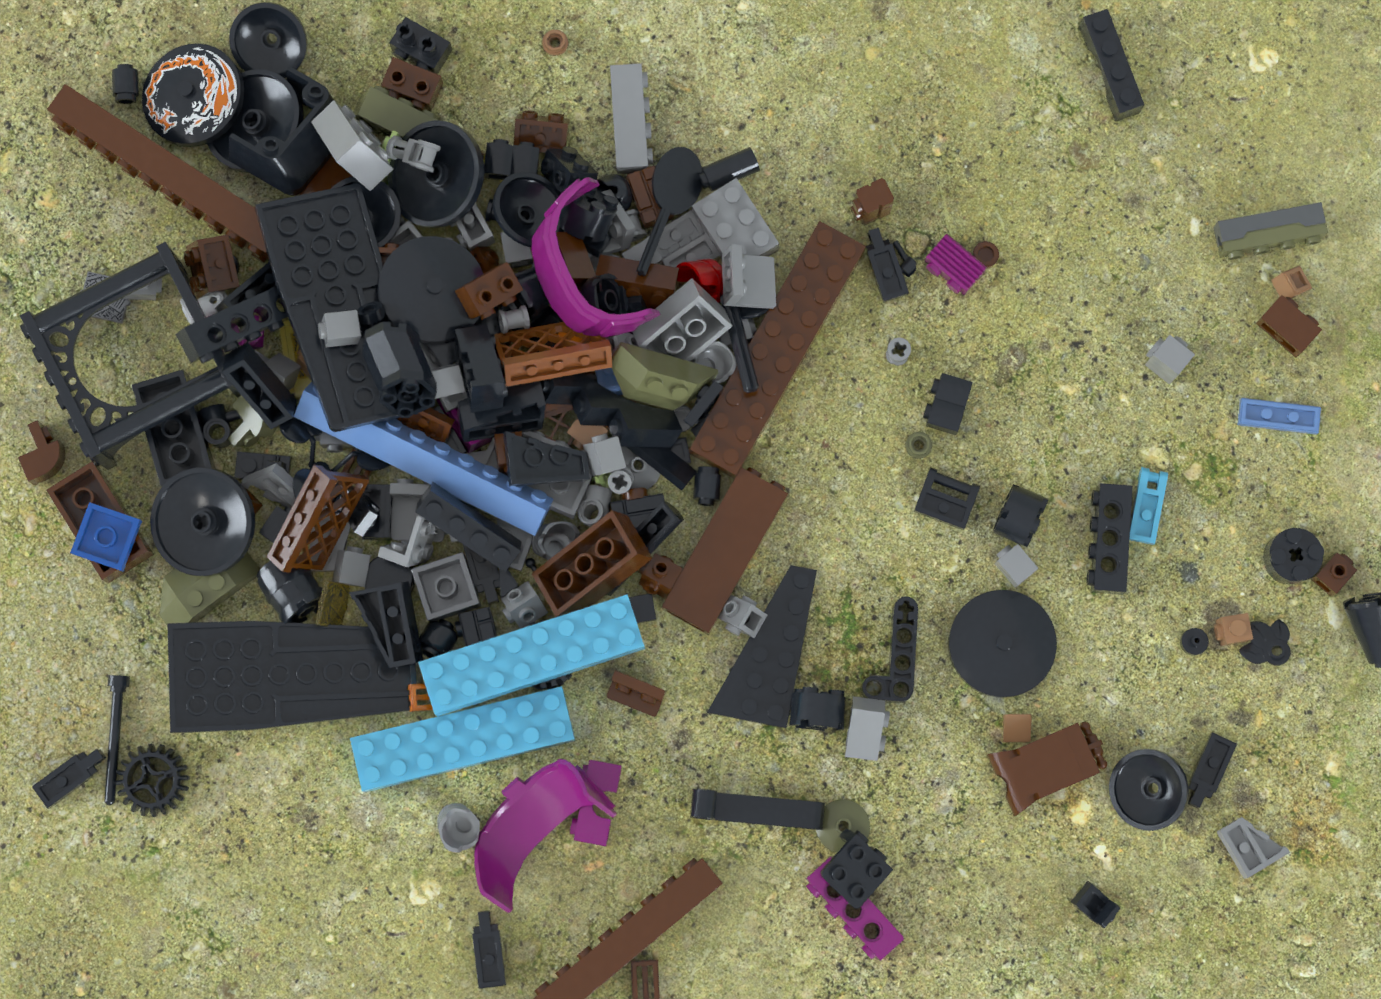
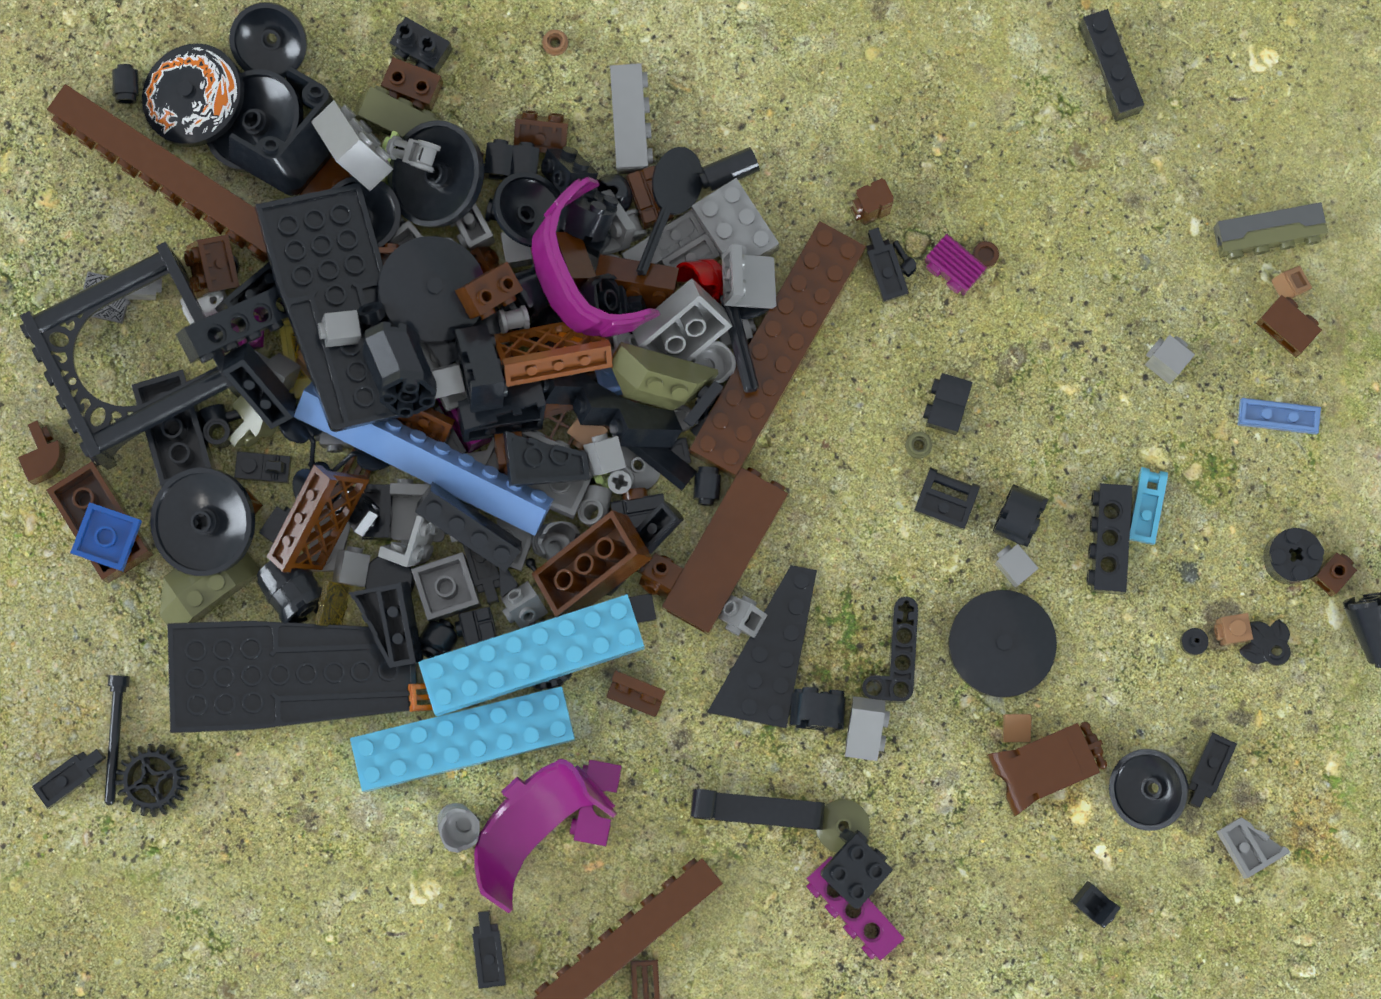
light grey wing [241,463,296,509] -> none
light grey bush [885,338,911,366] -> none

